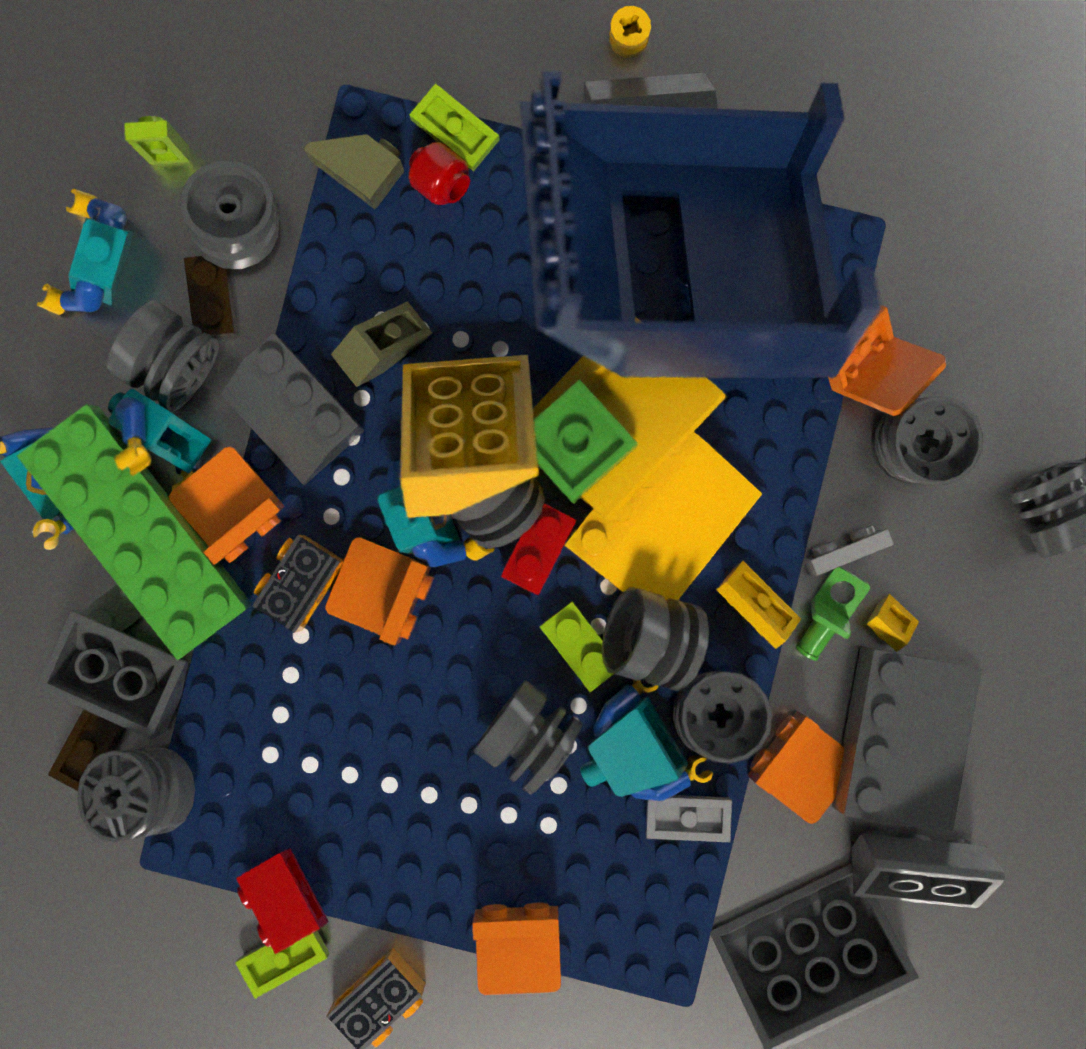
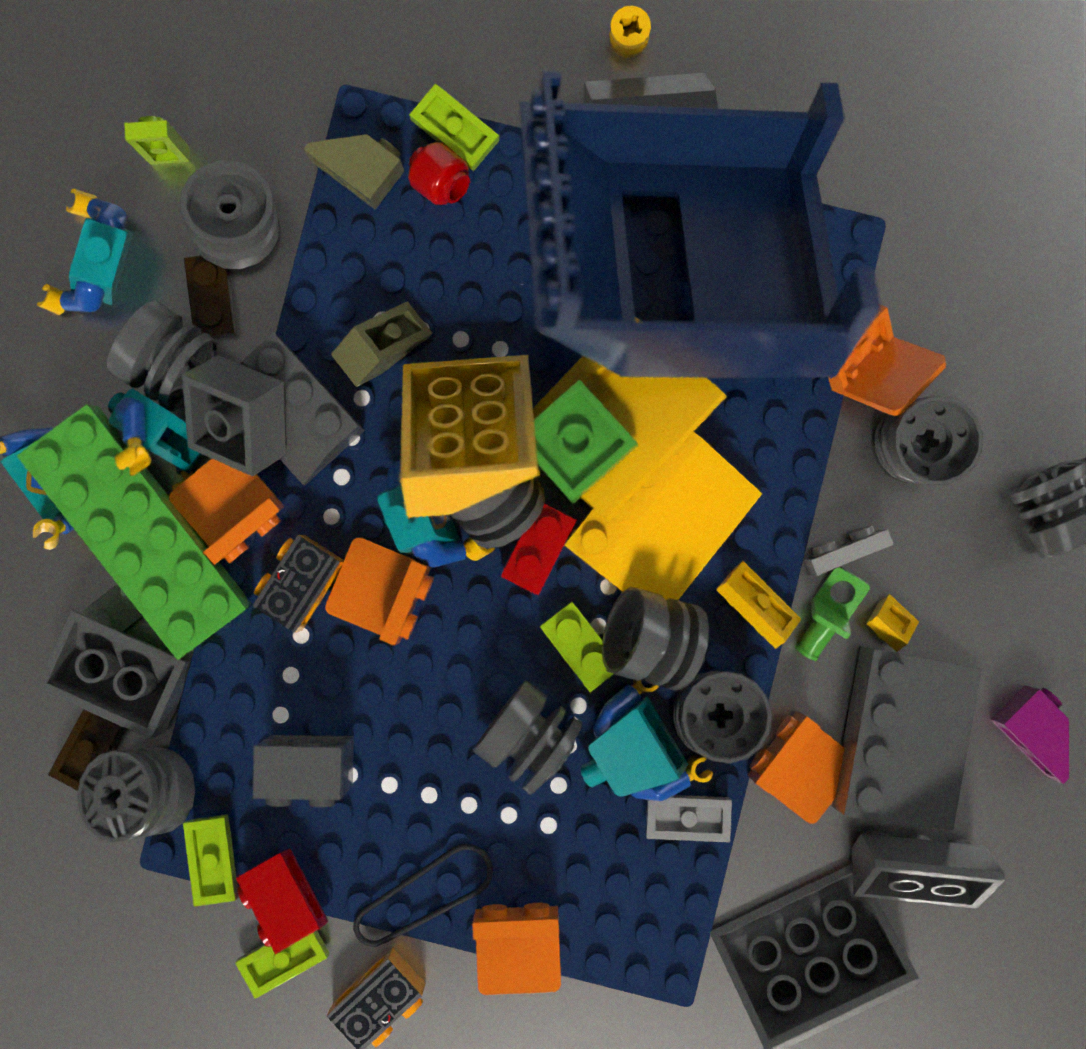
none -> dark grey brick [182,355,286,477]
none -> lime plate [183,815,239,907]
none -> dark grey brick [253,735,354,807]
none -> black piece [353,844,493,947]
none -> magenta slope [991,685,1069,784]

